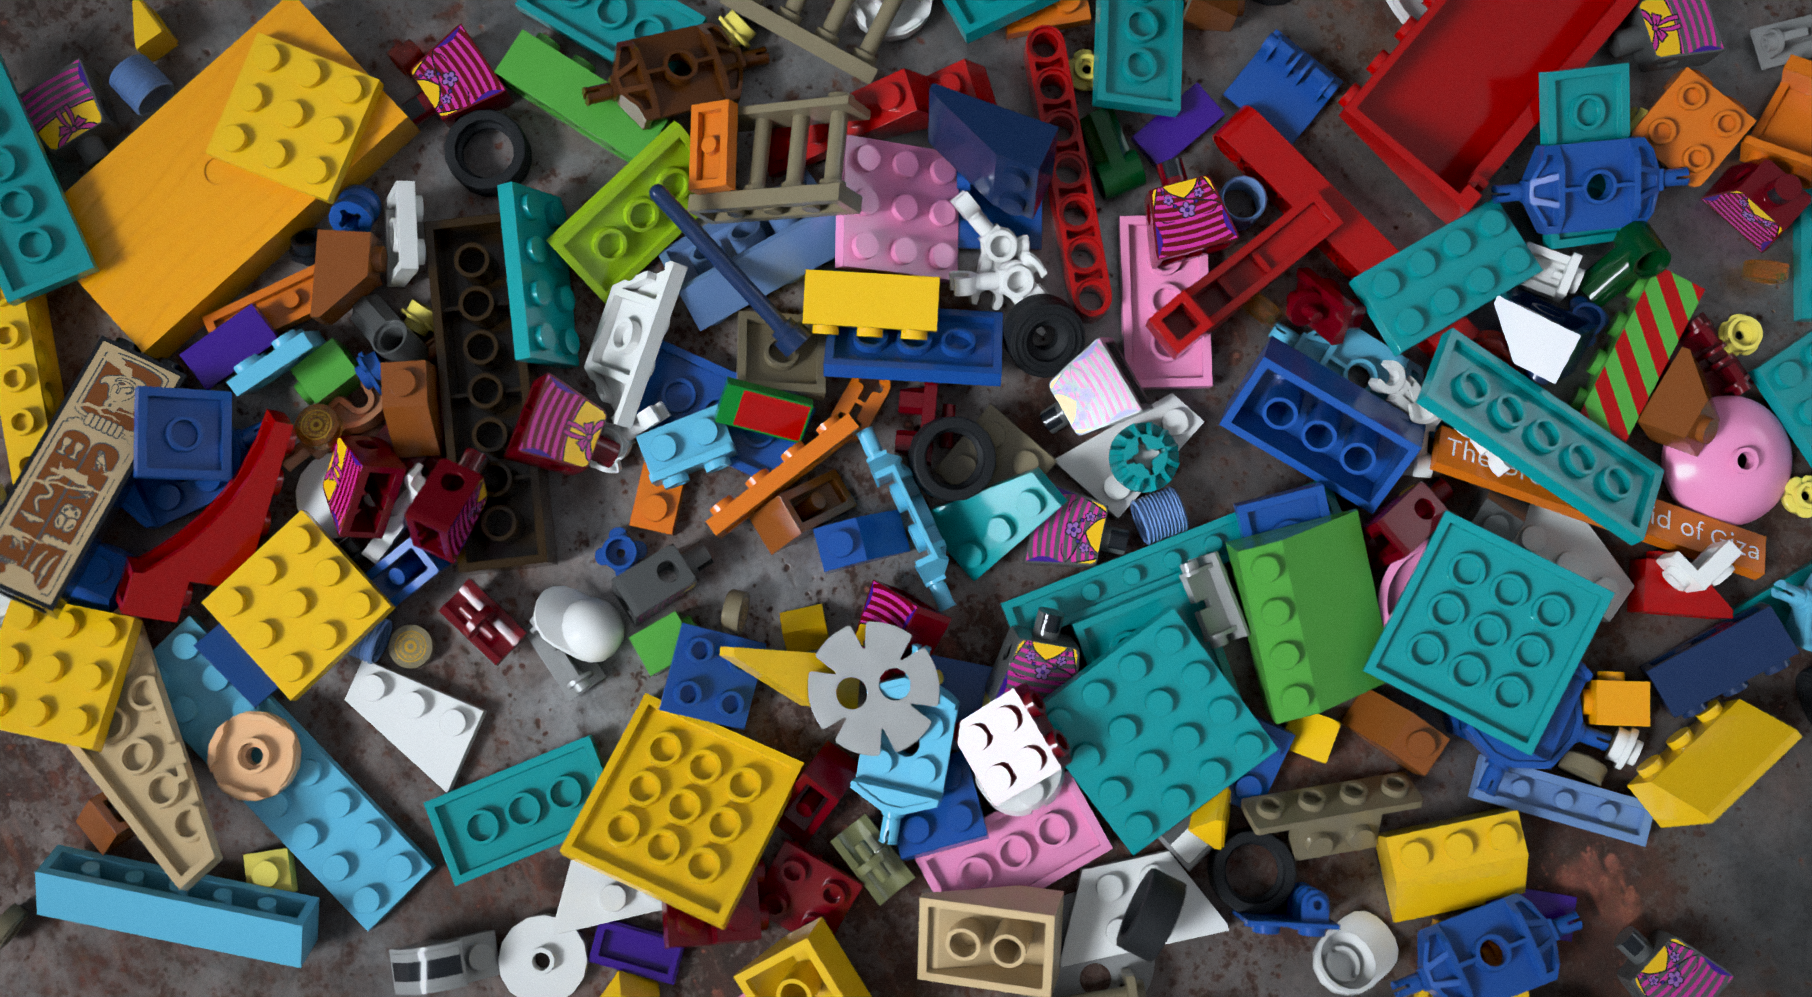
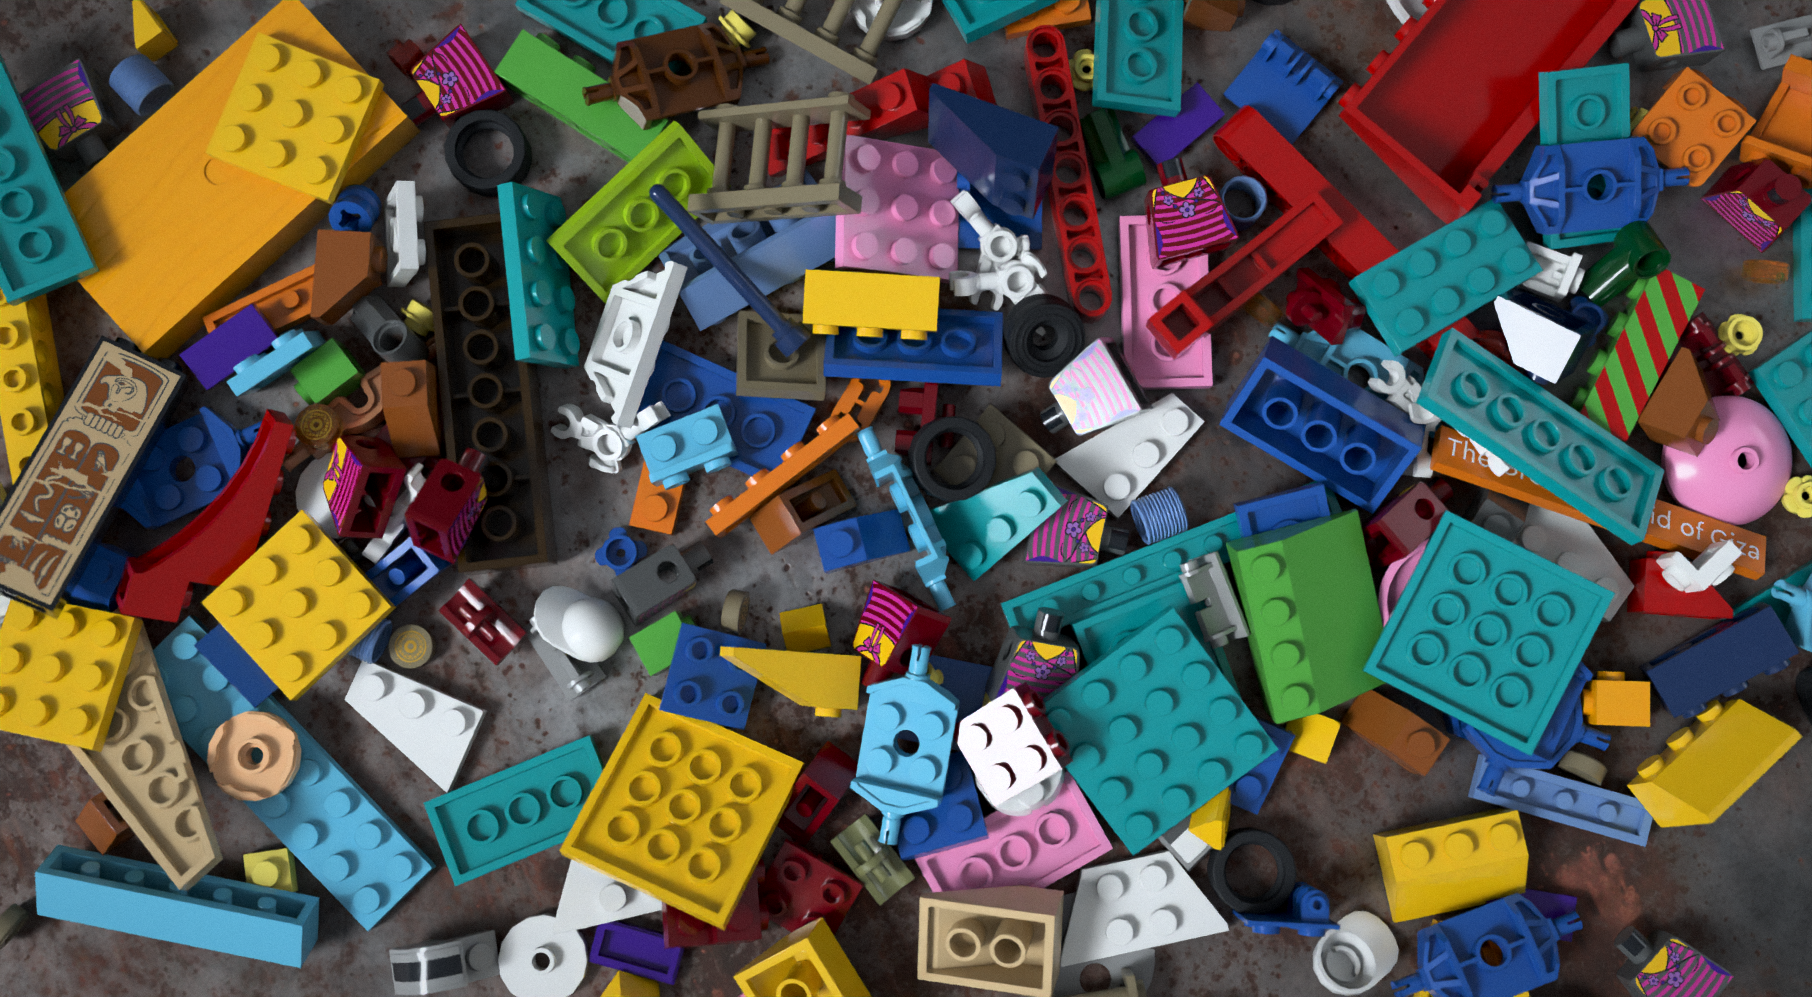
blue plate [133,386,232,482] -> none
black plate [289,228,319,266] -> none
blue plate [354,351,385,395] -> none
torso [504,373,620,475] -> none
orange plate [688,99,738,195] -> none
tile [715,376,814,443] -> none
light grey piece [808,621,940,756] -> none
teal gear [1109,422,1180,493] -> none
black tyre [1116,868,1186,962] -> none
dark tan bracket [1241,772,1423,861] -> none
white plate [1605,726,1644,770] -> none

